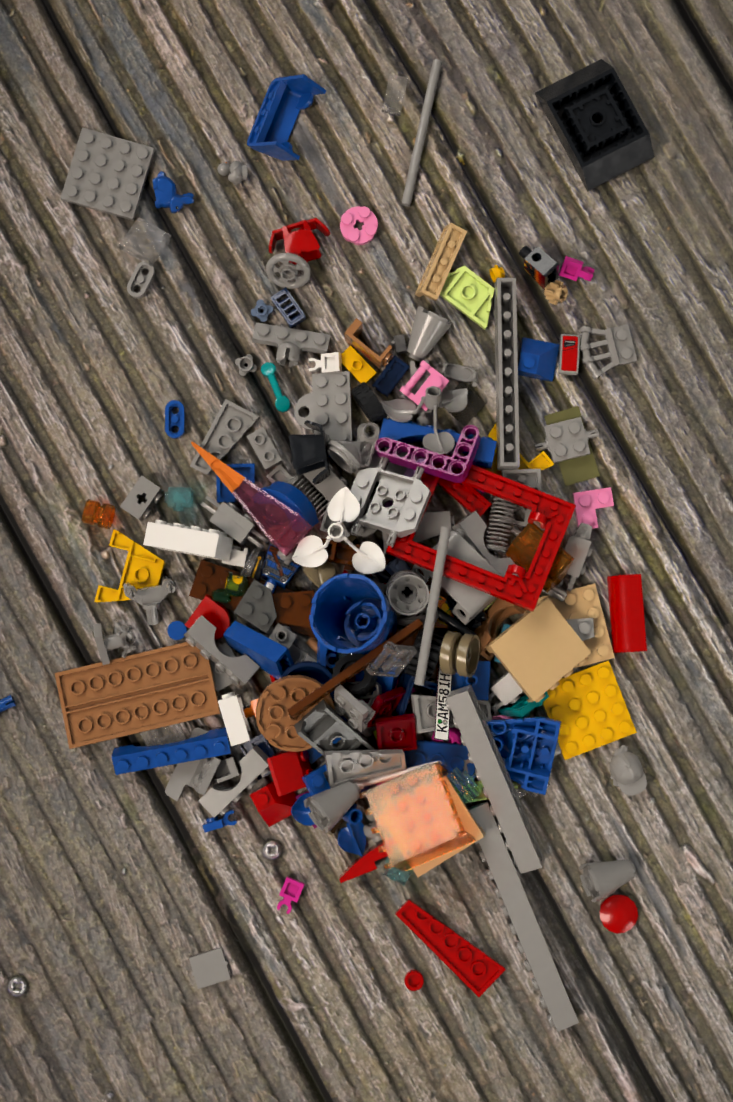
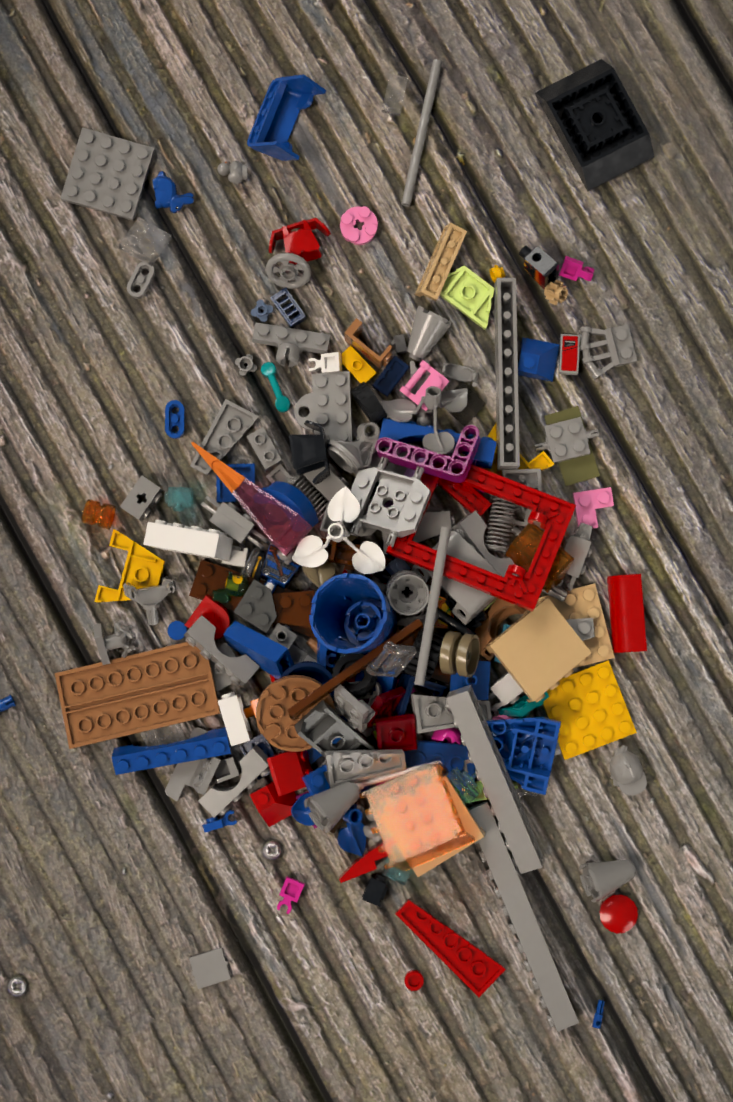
sticker [434,665,452,741] -> none
none -> black window [362,874,388,907]
none -> blue pin [592,1000,605,1029]

